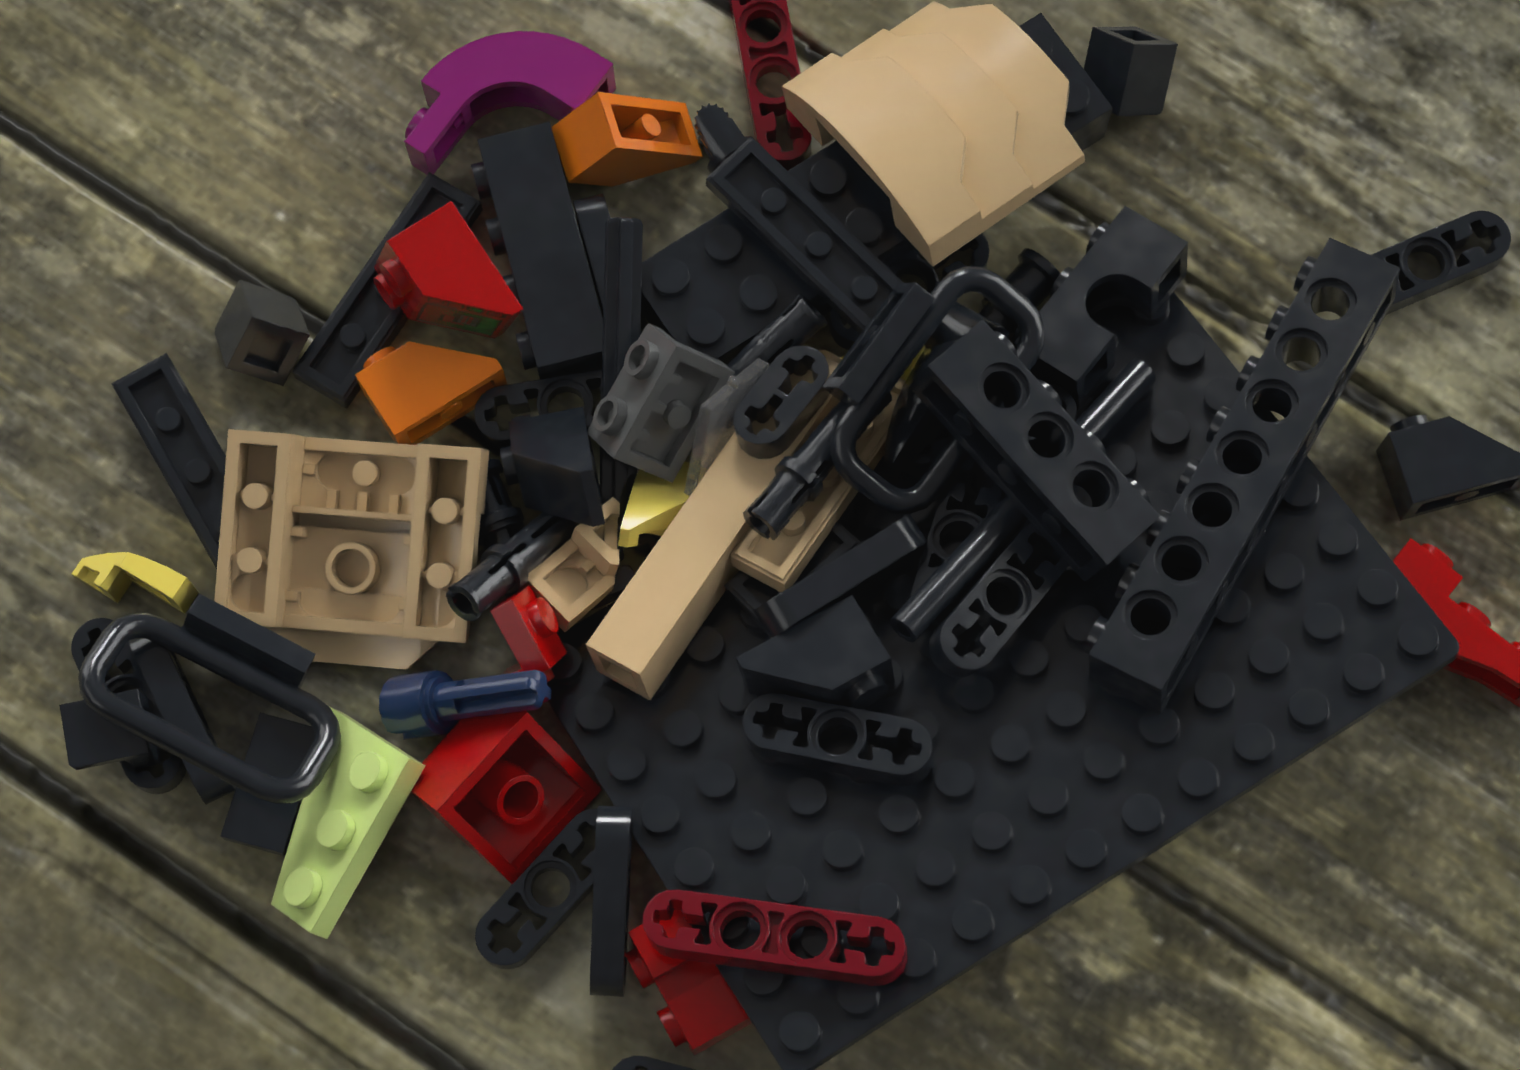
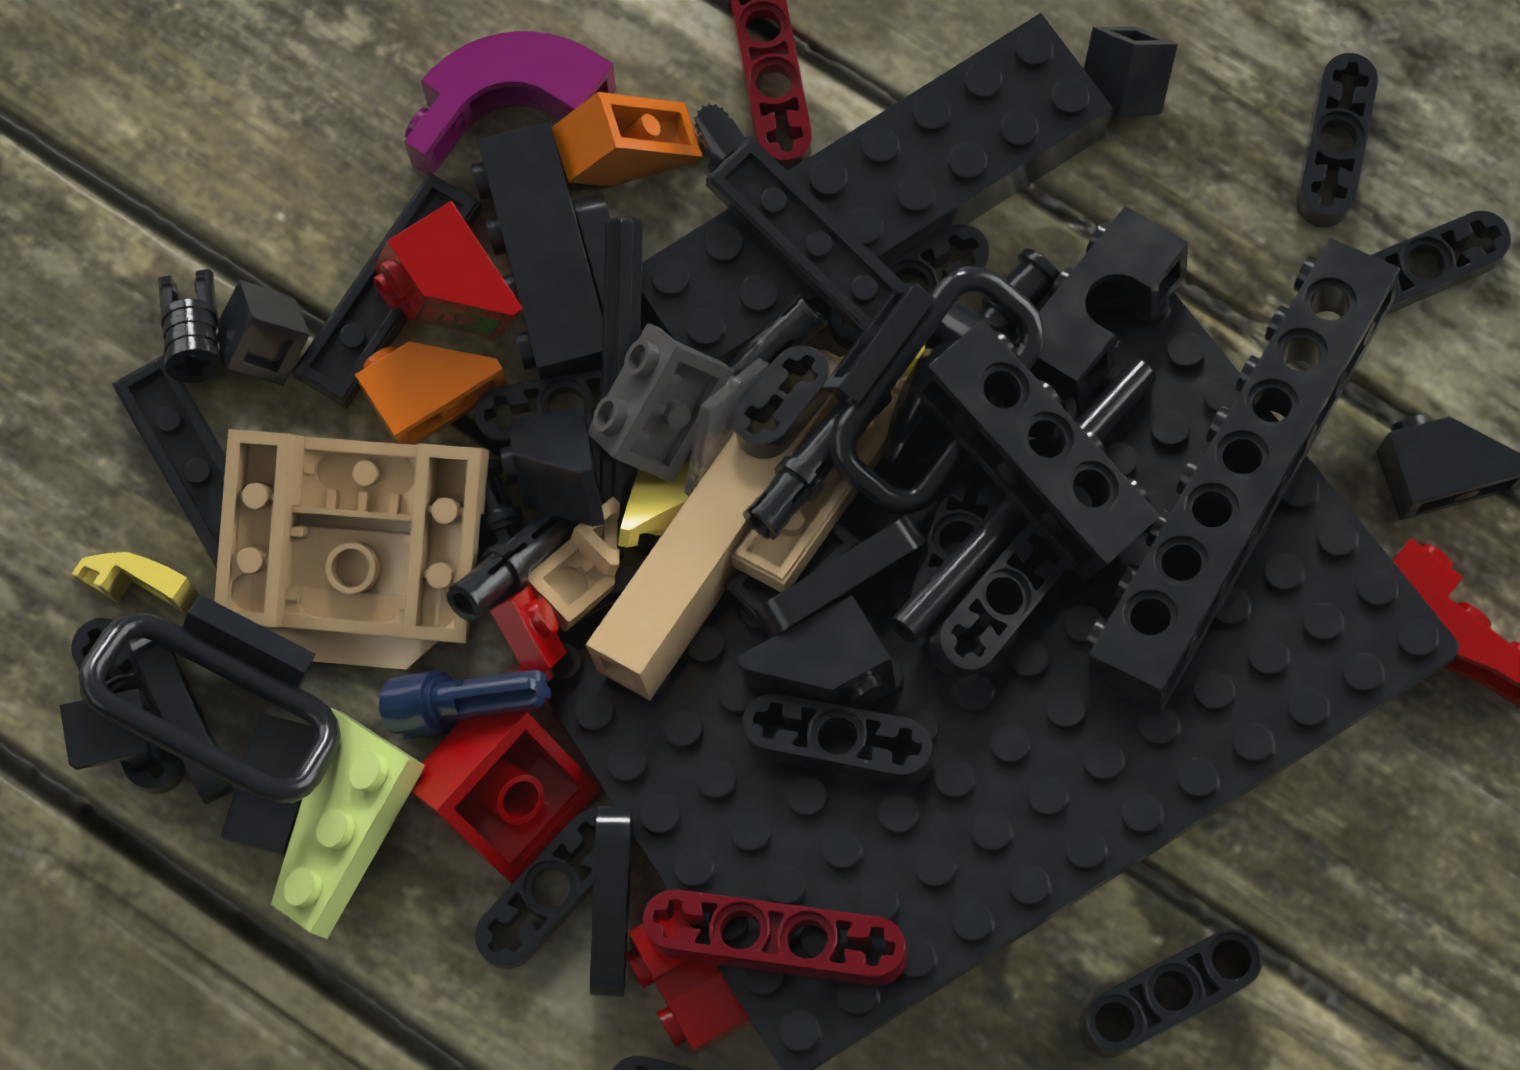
tan slope [782,1,1085,267] -> none
none -> black hinge [158,269,222,383]
none -> black beam [1078,929,1263,1058]
none -> black beam [1296,53,1378,227]

